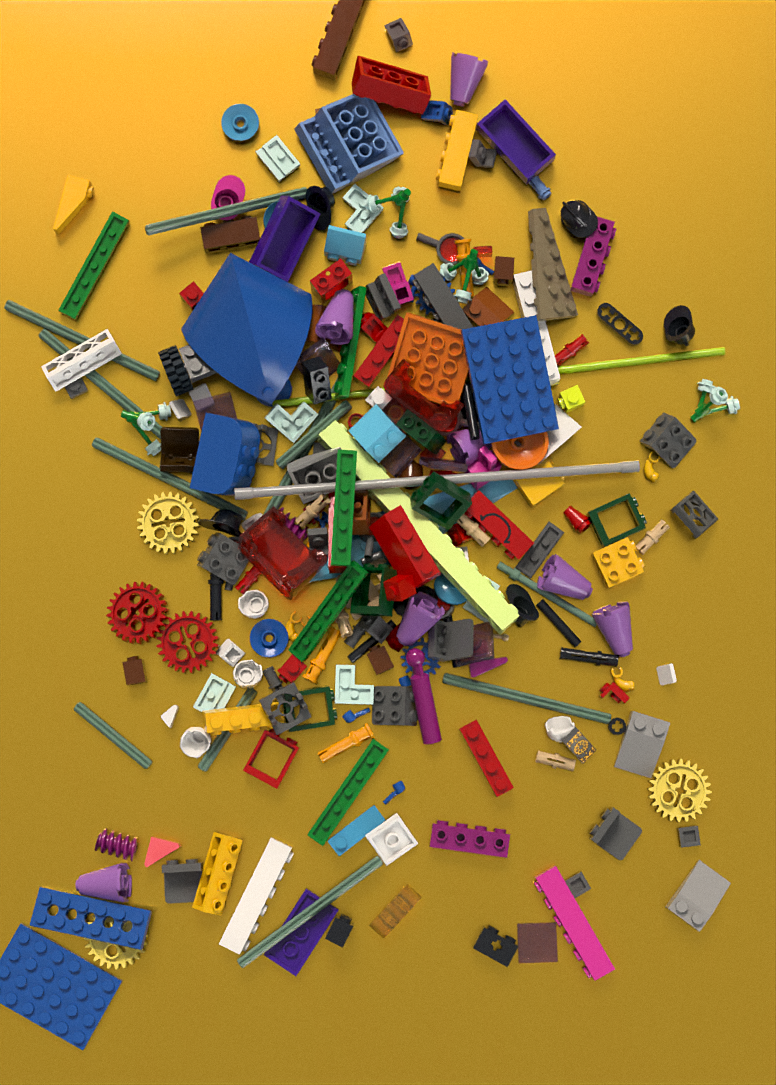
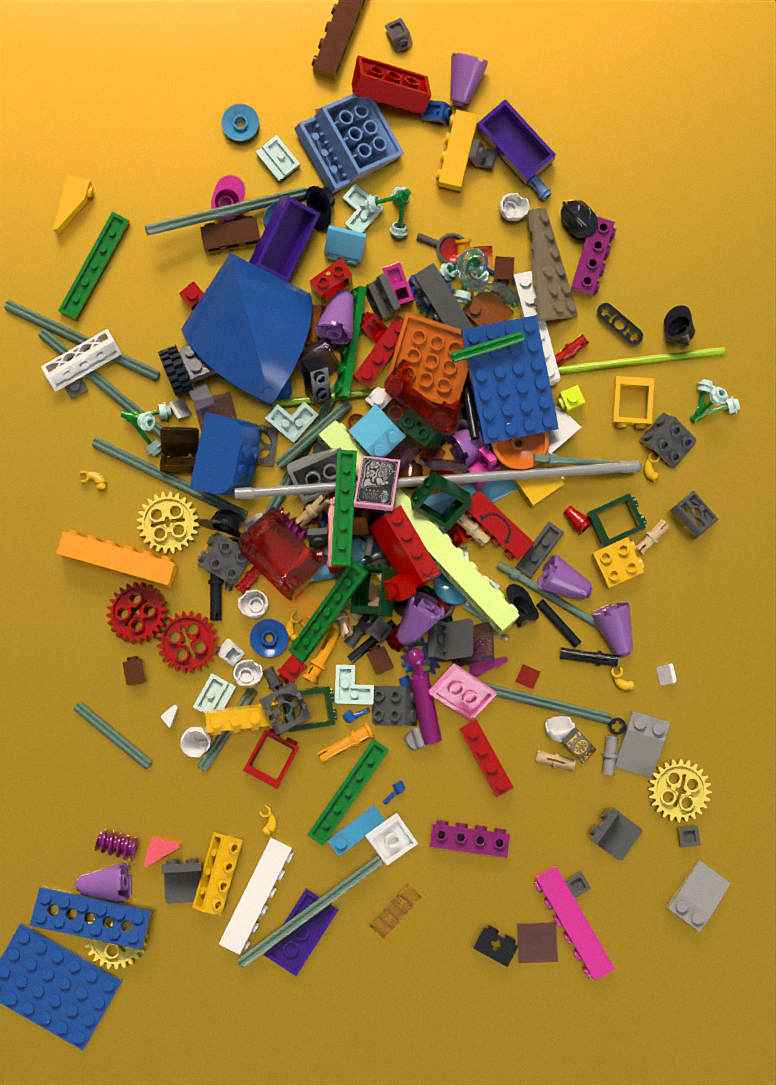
black brick [325,914,354,948] -> none
red bracket [599,682,630,704] -> none
none -> light orange brick [56,529,178,588]
none -> yellow arm [79,471,107,490]
none -> yellow arm [260,806,277,837]
none -> tile [354,456,400,511]
none -> light grey plate [405,727,425,750]
none -> bright pink tile [429,663,497,722]
none -> green axle [450,331,525,363]
none -> clear light blue plant [456,248,518,307]
none -> white hair [499,193,530,221]
none -> clear red tile [515,664,540,690]
none -> sand green bar [533,453,642,470]
none -> light grey pin [602,735,618,775]
none -> yellow window [612,376,654,429]

